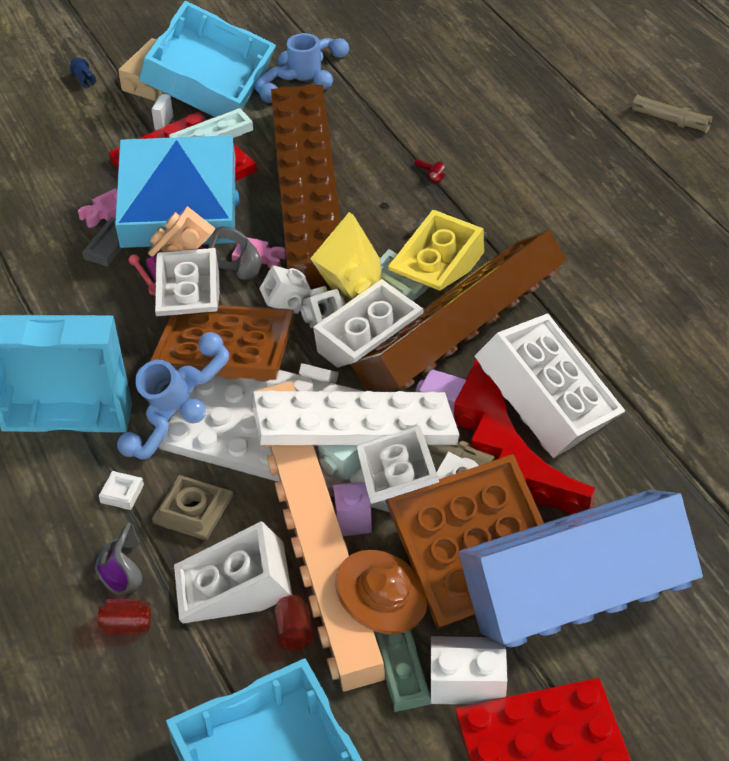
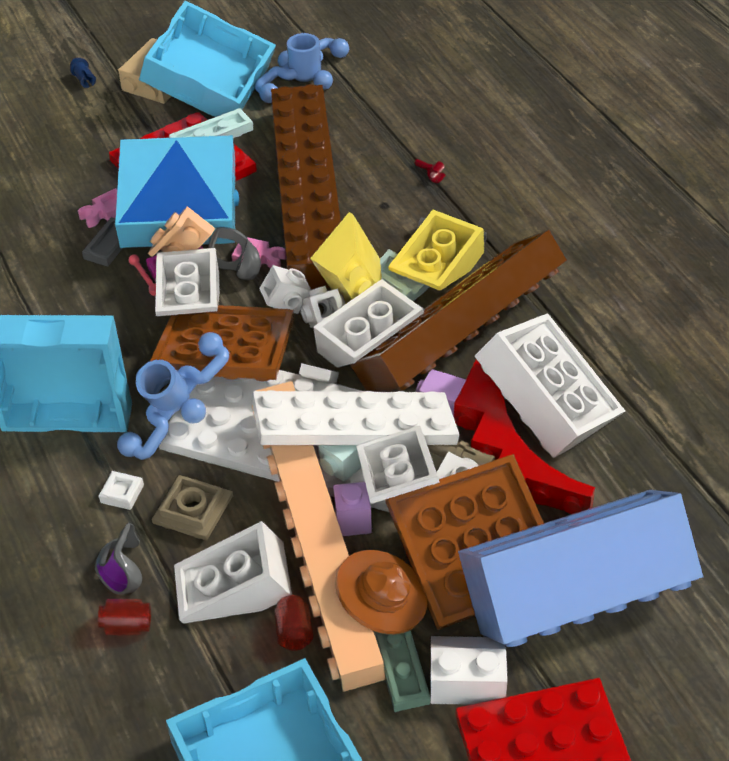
white tile [152,94,173,130] -> none
dark tan pin [632,95,712,133] -> none

